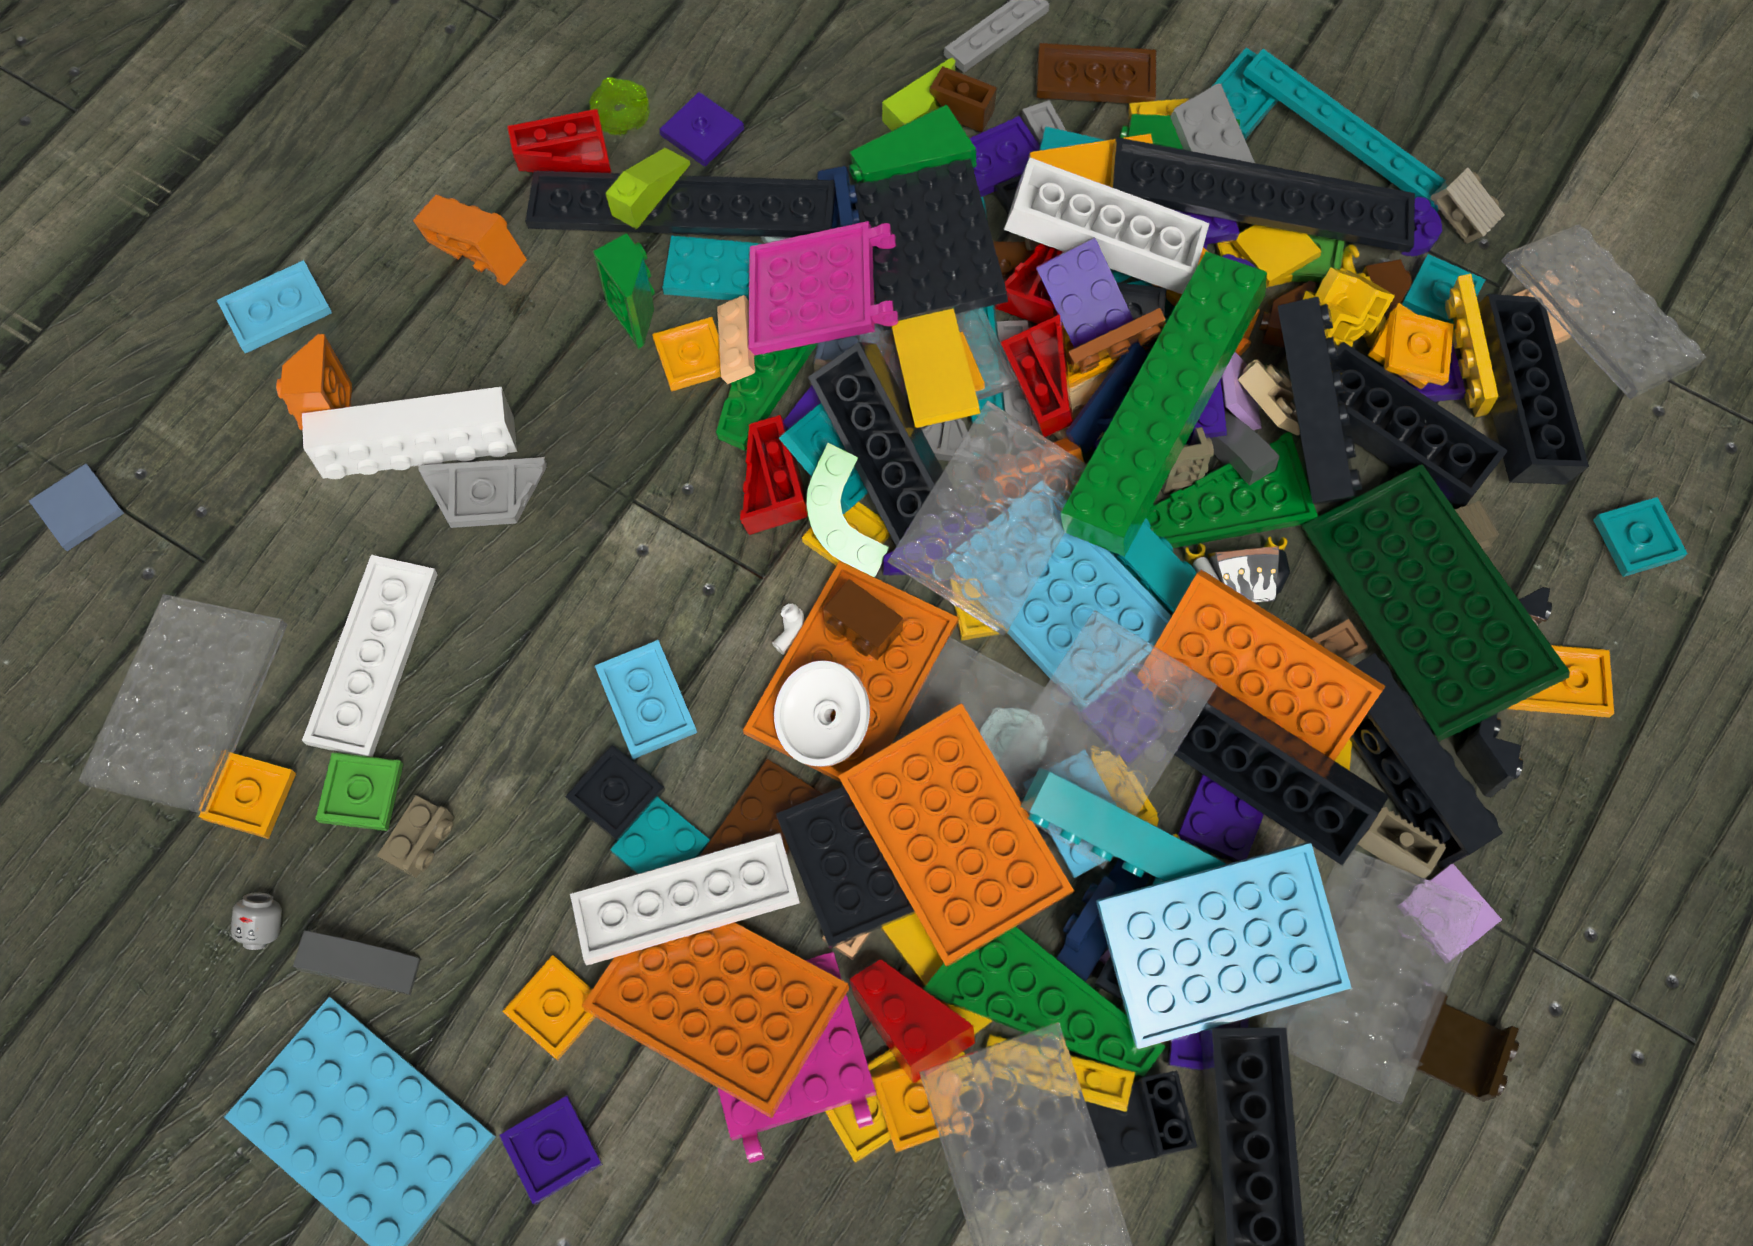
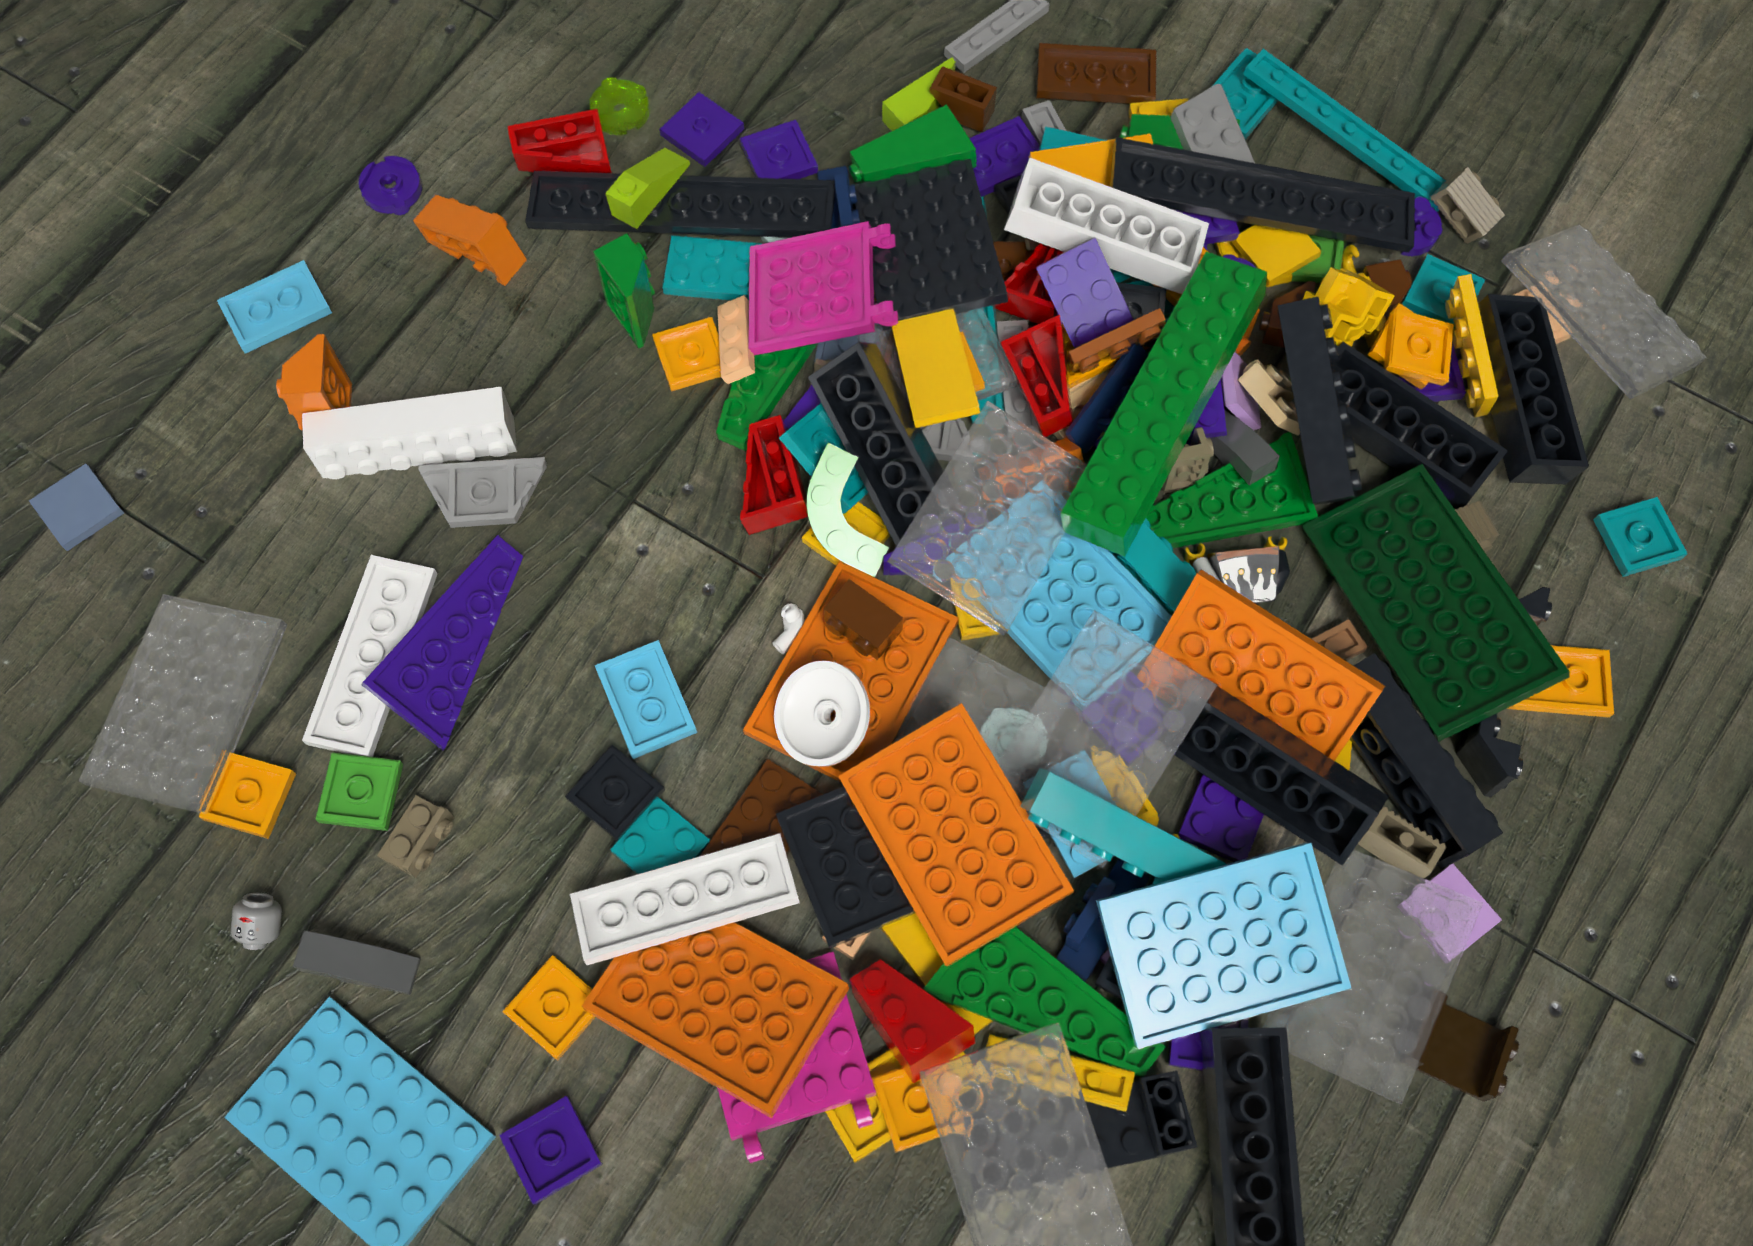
none -> dark purple plate [358,156,423,215]
none -> dark purple wing [362,535,524,751]
none -> dark purple plate [740,119,818,179]

